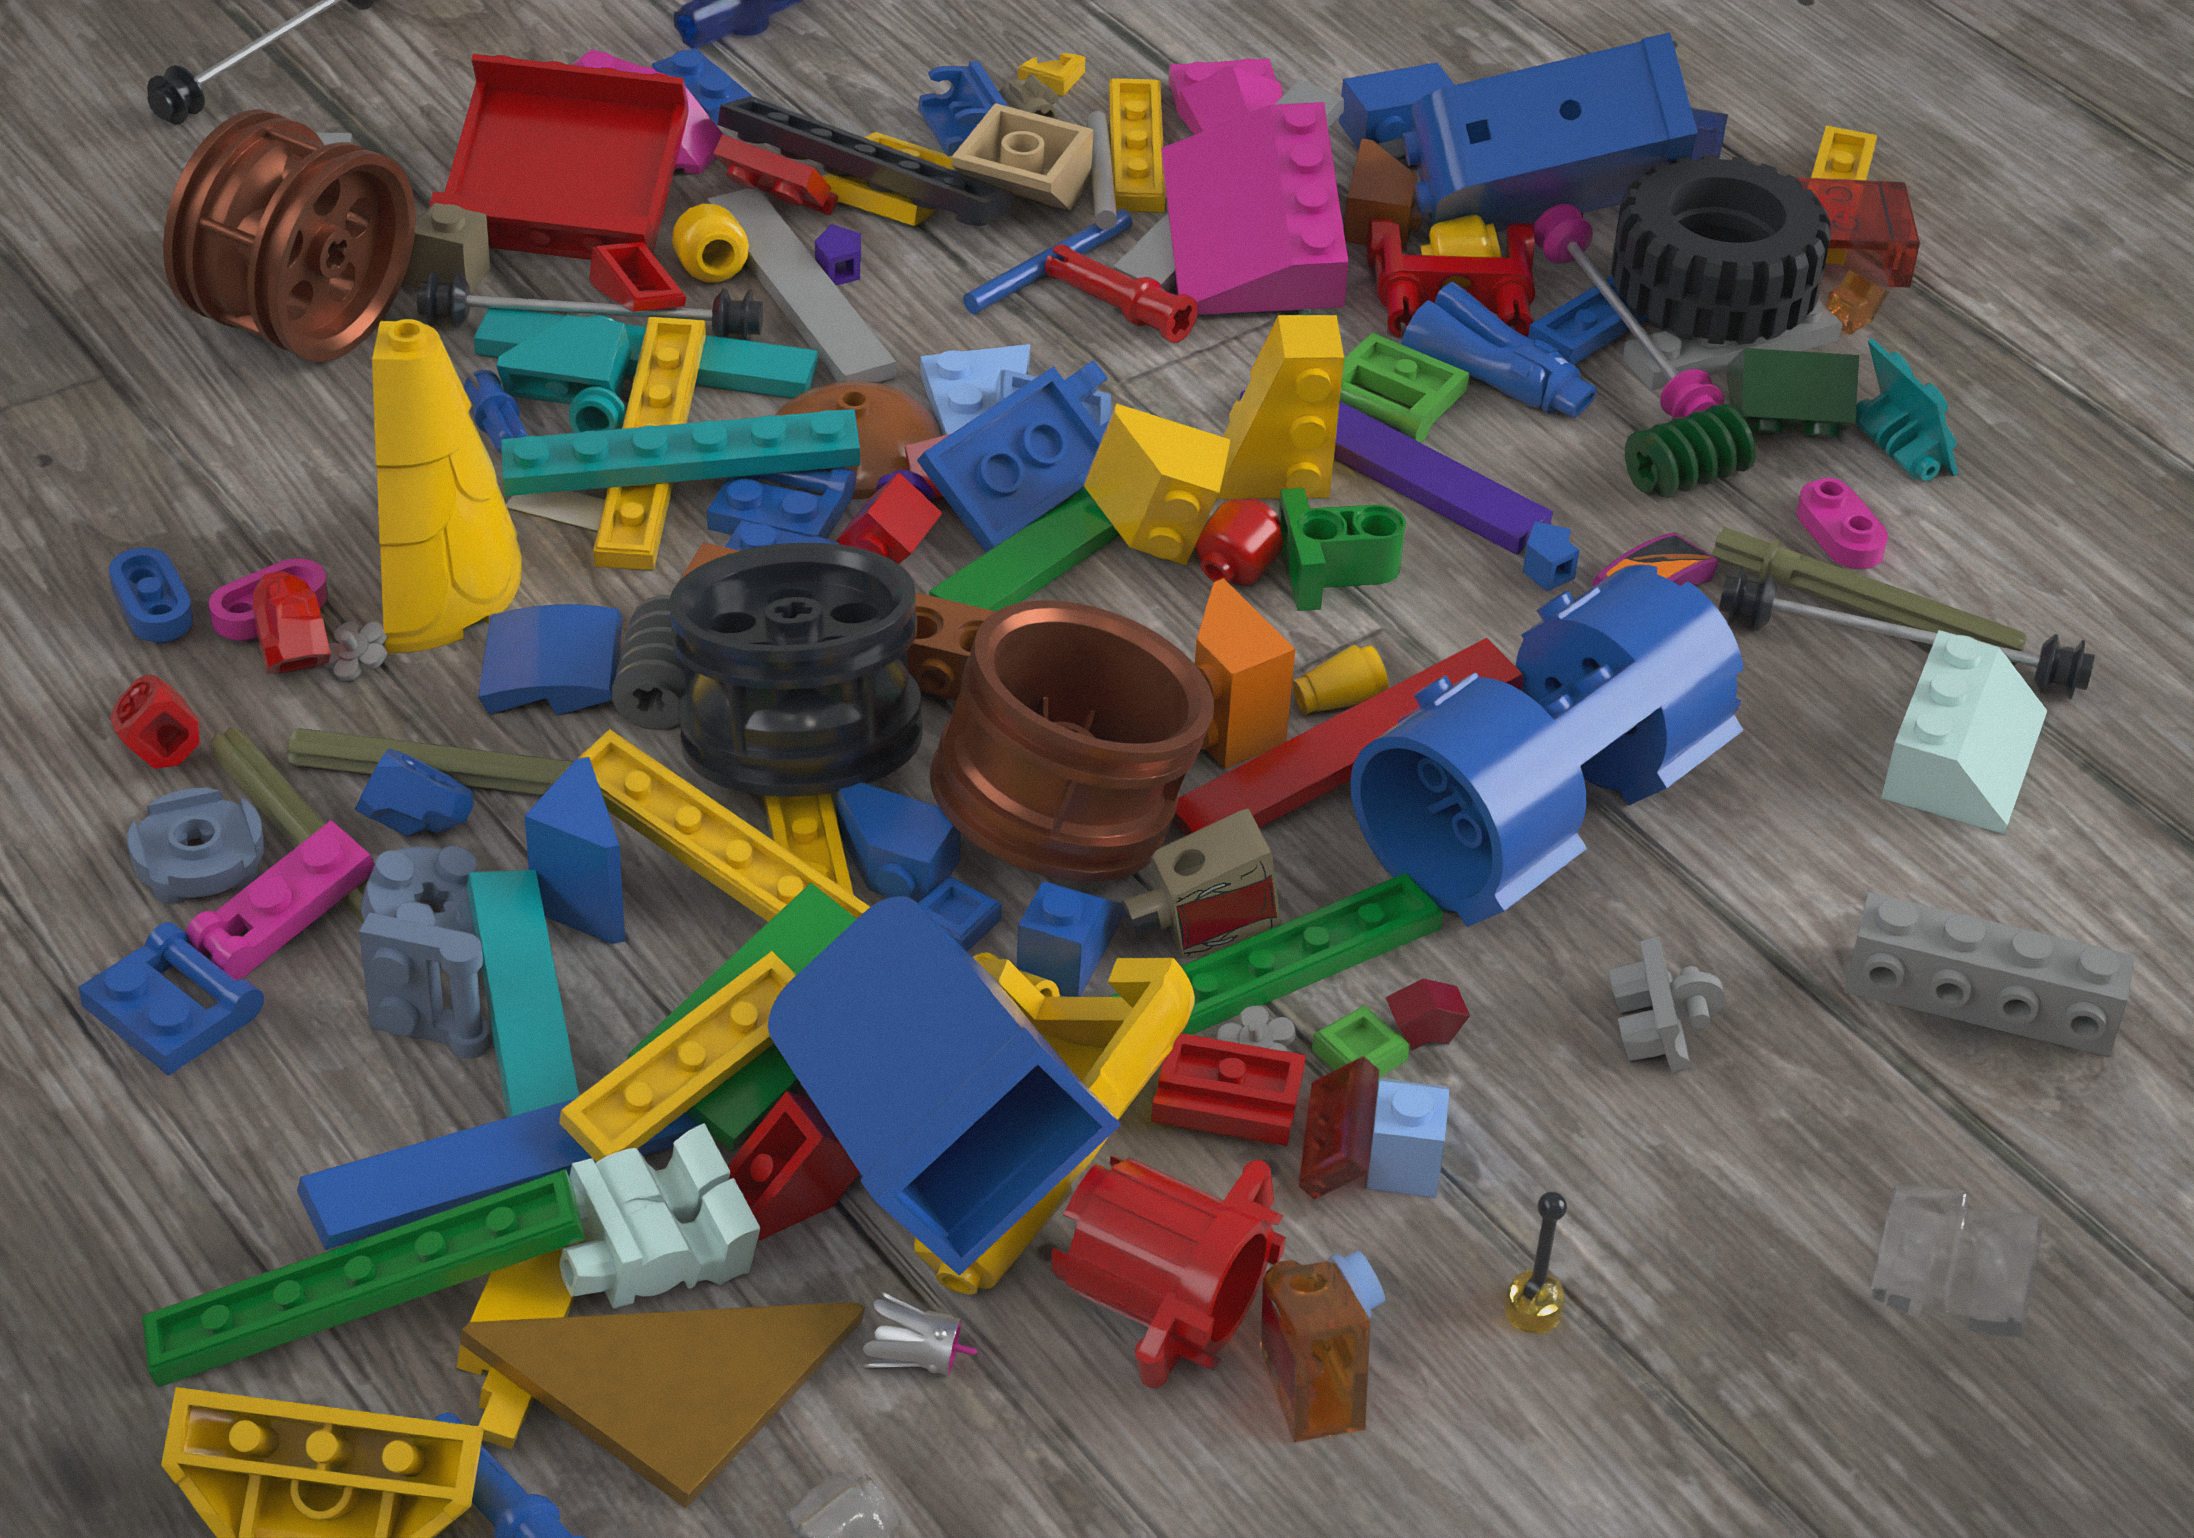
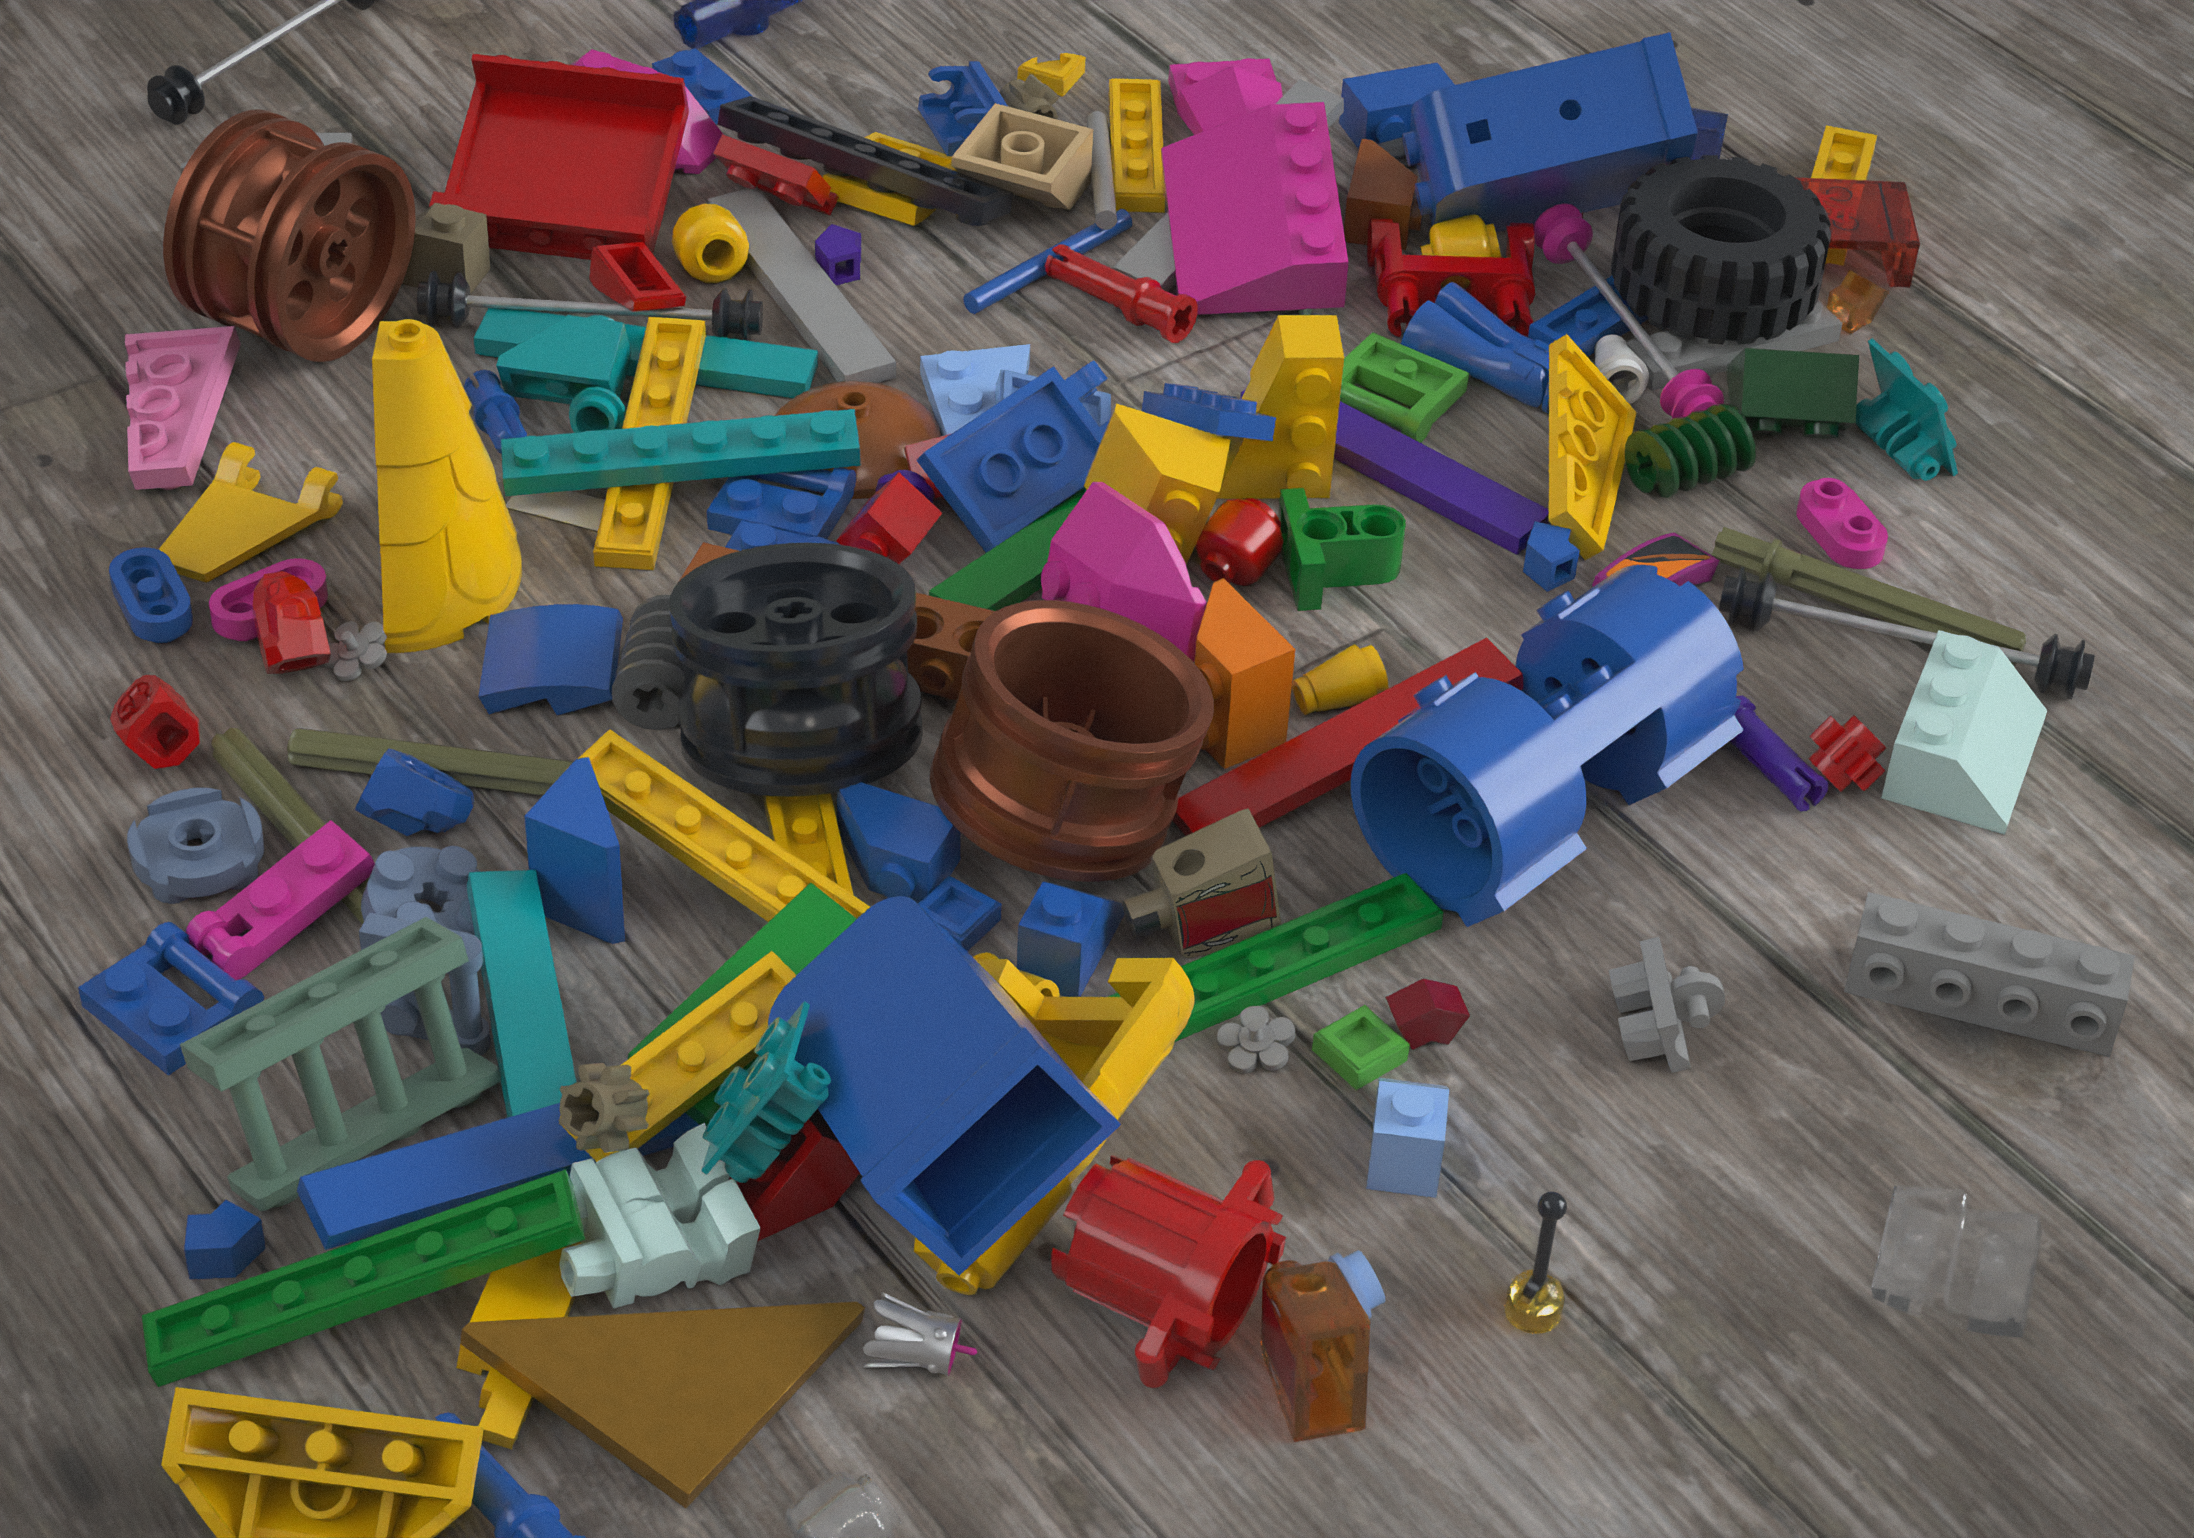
red plate [1151,1033,1306,1146] -> none
clear red plate [1298,1056,1379,1200] -> none
none -> bright pink wing [125,326,241,490]
none -> yellow flag [159,442,343,583]
none -> sand green fence [180,917,501,1211]
none -> blue piece [184,1200,266,1279]
none -> dark tan gear [558,1063,649,1153]
none -> teal hinge [701,1001,831,1183]
none -> dark pink wedge [1041,482,1207,662]
none -> blue plate [1141,383,1276,441]
none -> yellow wing [1549,334,1637,560]
none -> white cone [1594,335,1649,404]
none -> dark purple pin [1729,695,1829,812]
none -> red gear [1808,715,1887,792]

